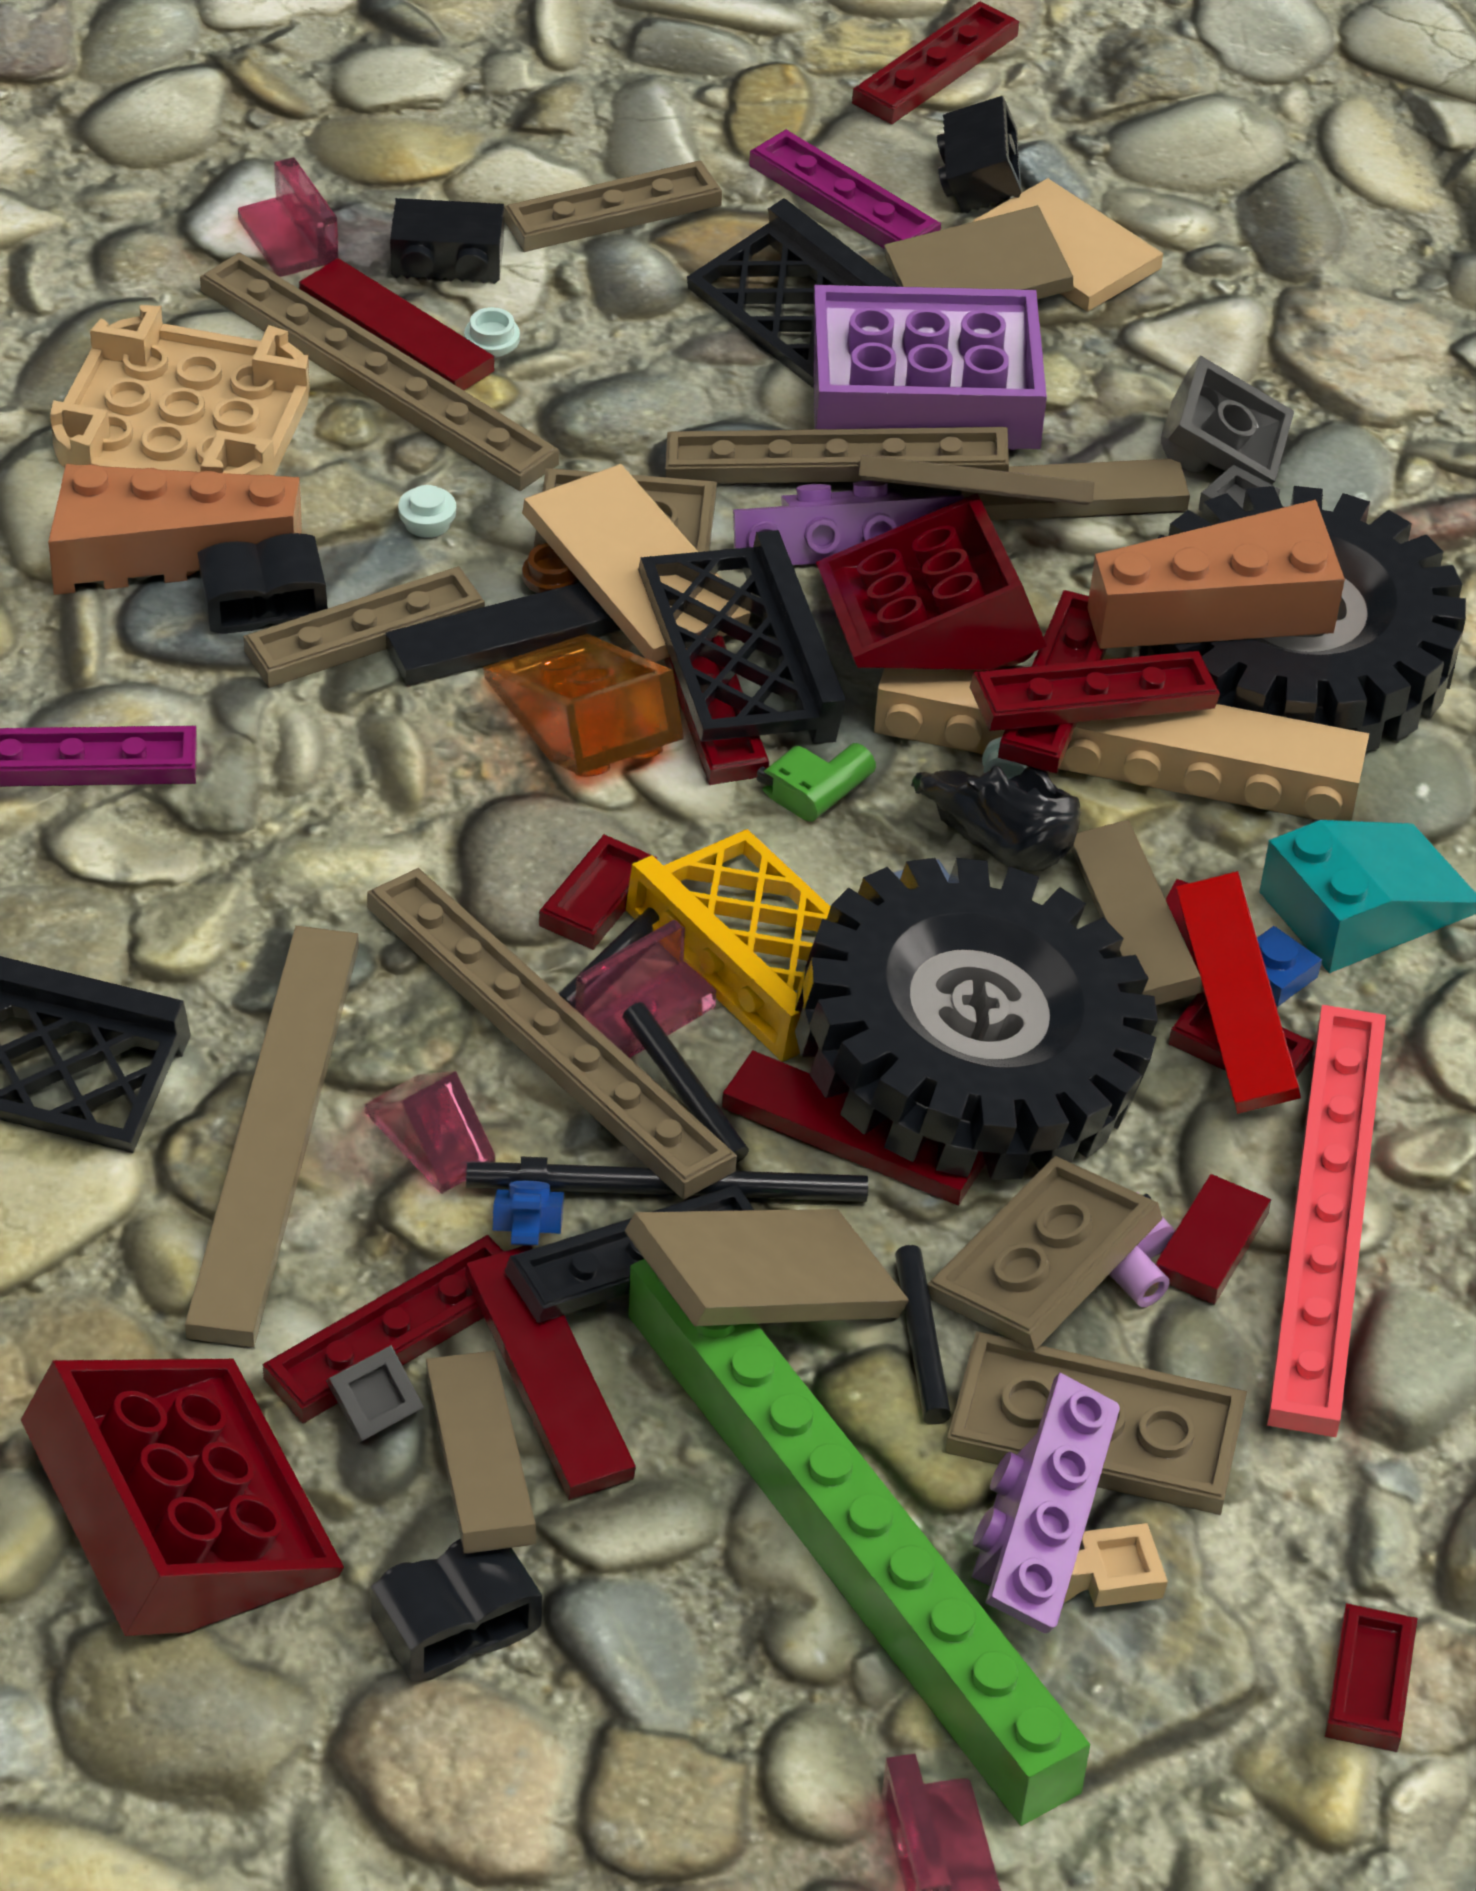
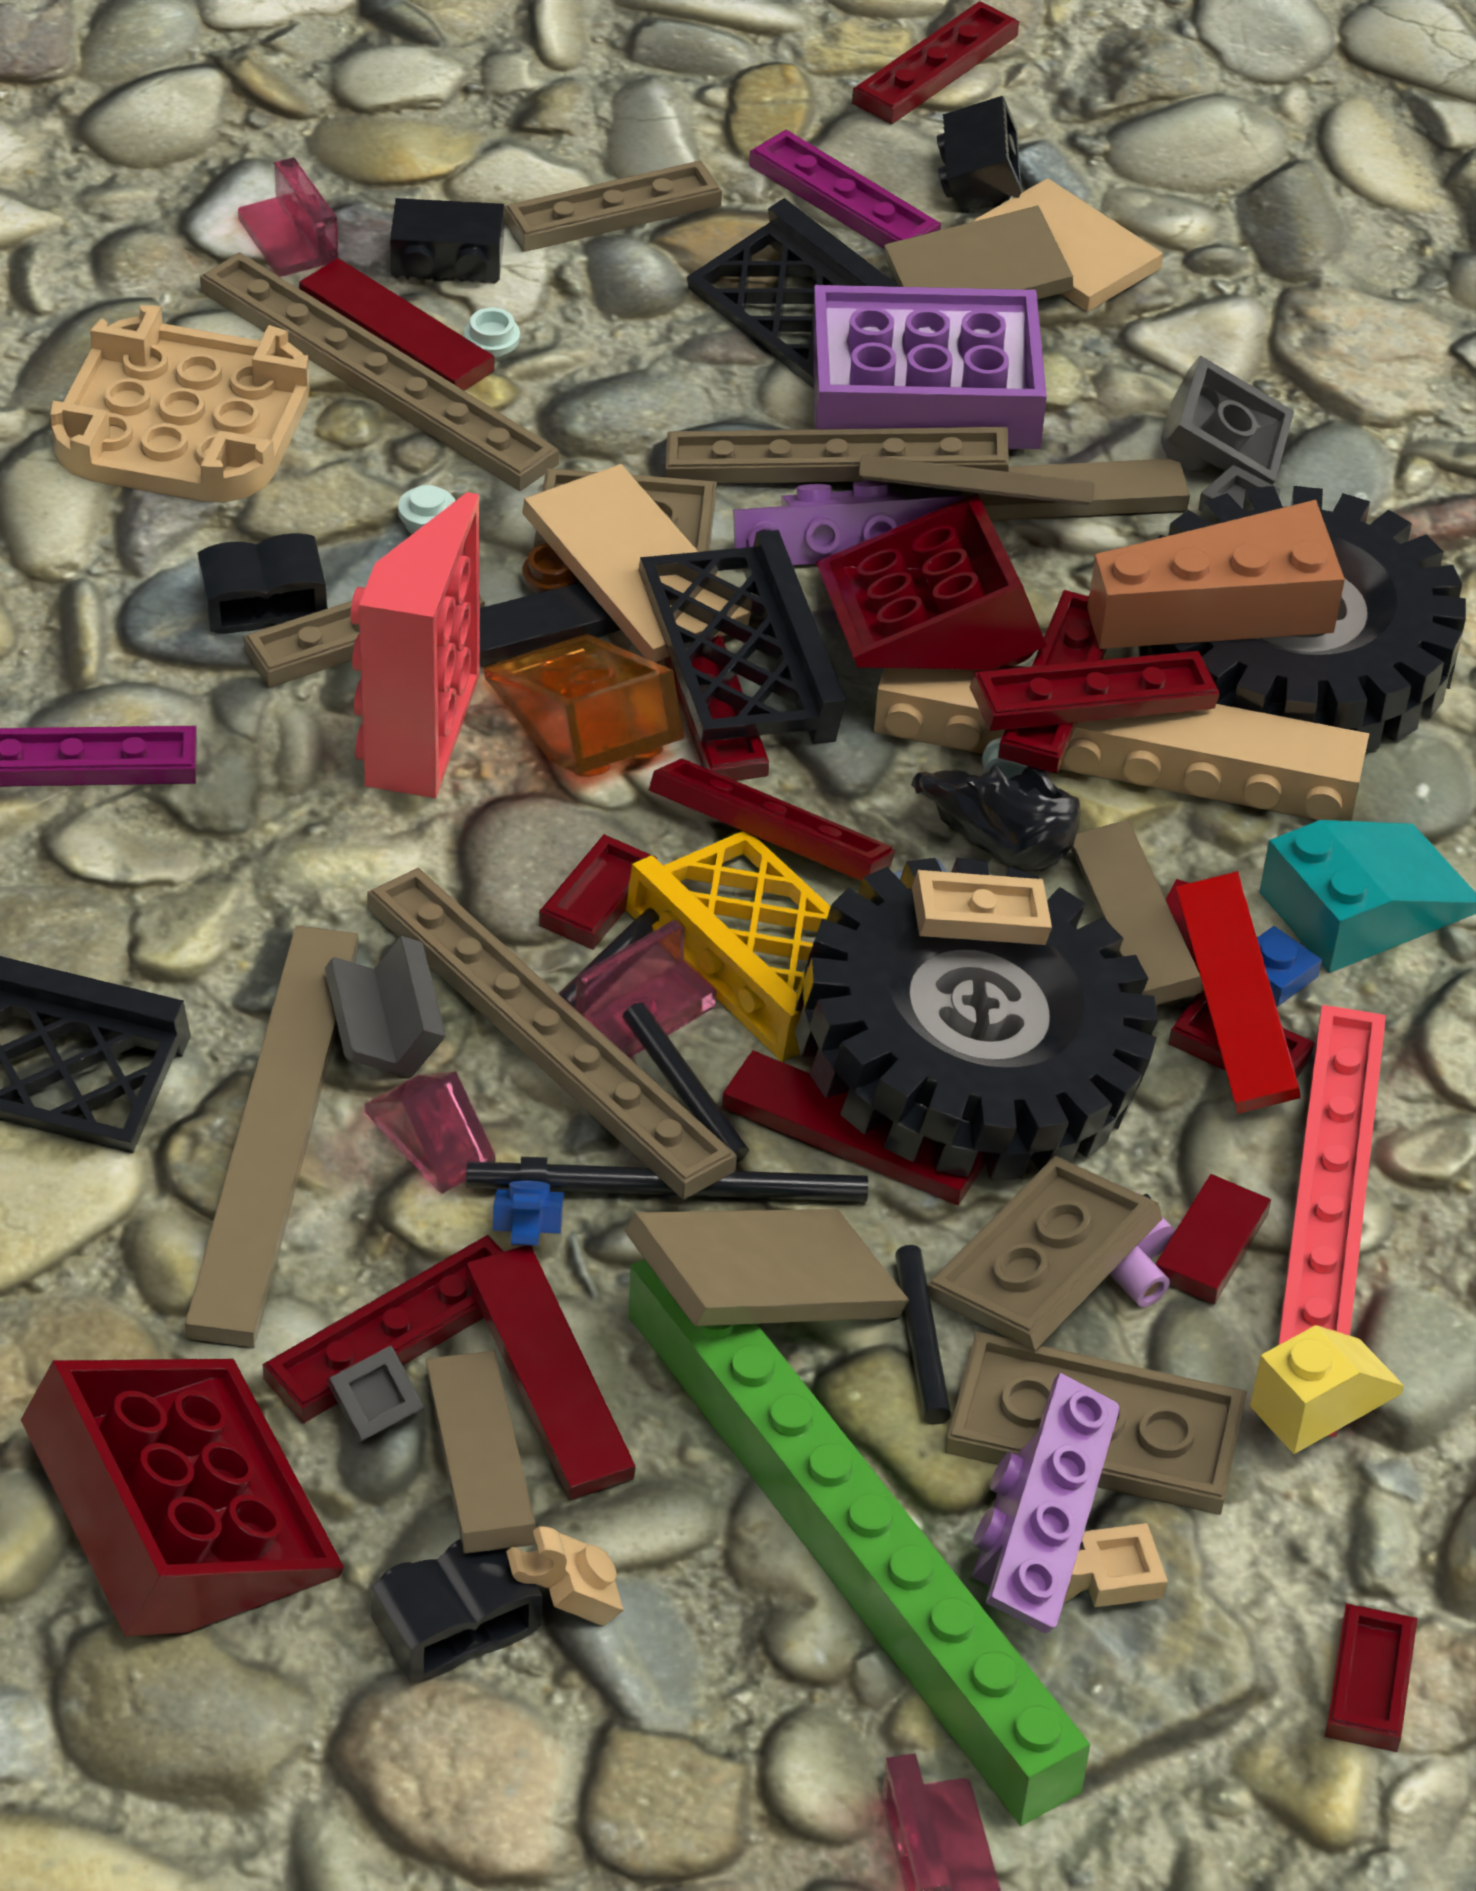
nougat wedge [48,464,302,595] -> none
black tile [504,1185,754,1323] -> none
bright green piece [757,743,876,822] -> none
none -> dark grey panel [325,936,446,1078]
none -> coral slope [350,492,480,798]
none -> tan plate [506,1526,624,1626]
none -> dark red tile [648,758,896,881]
none -> tan plate [912,870,1052,945]
none -> light yellow slope [1250,1325,1404,1454]

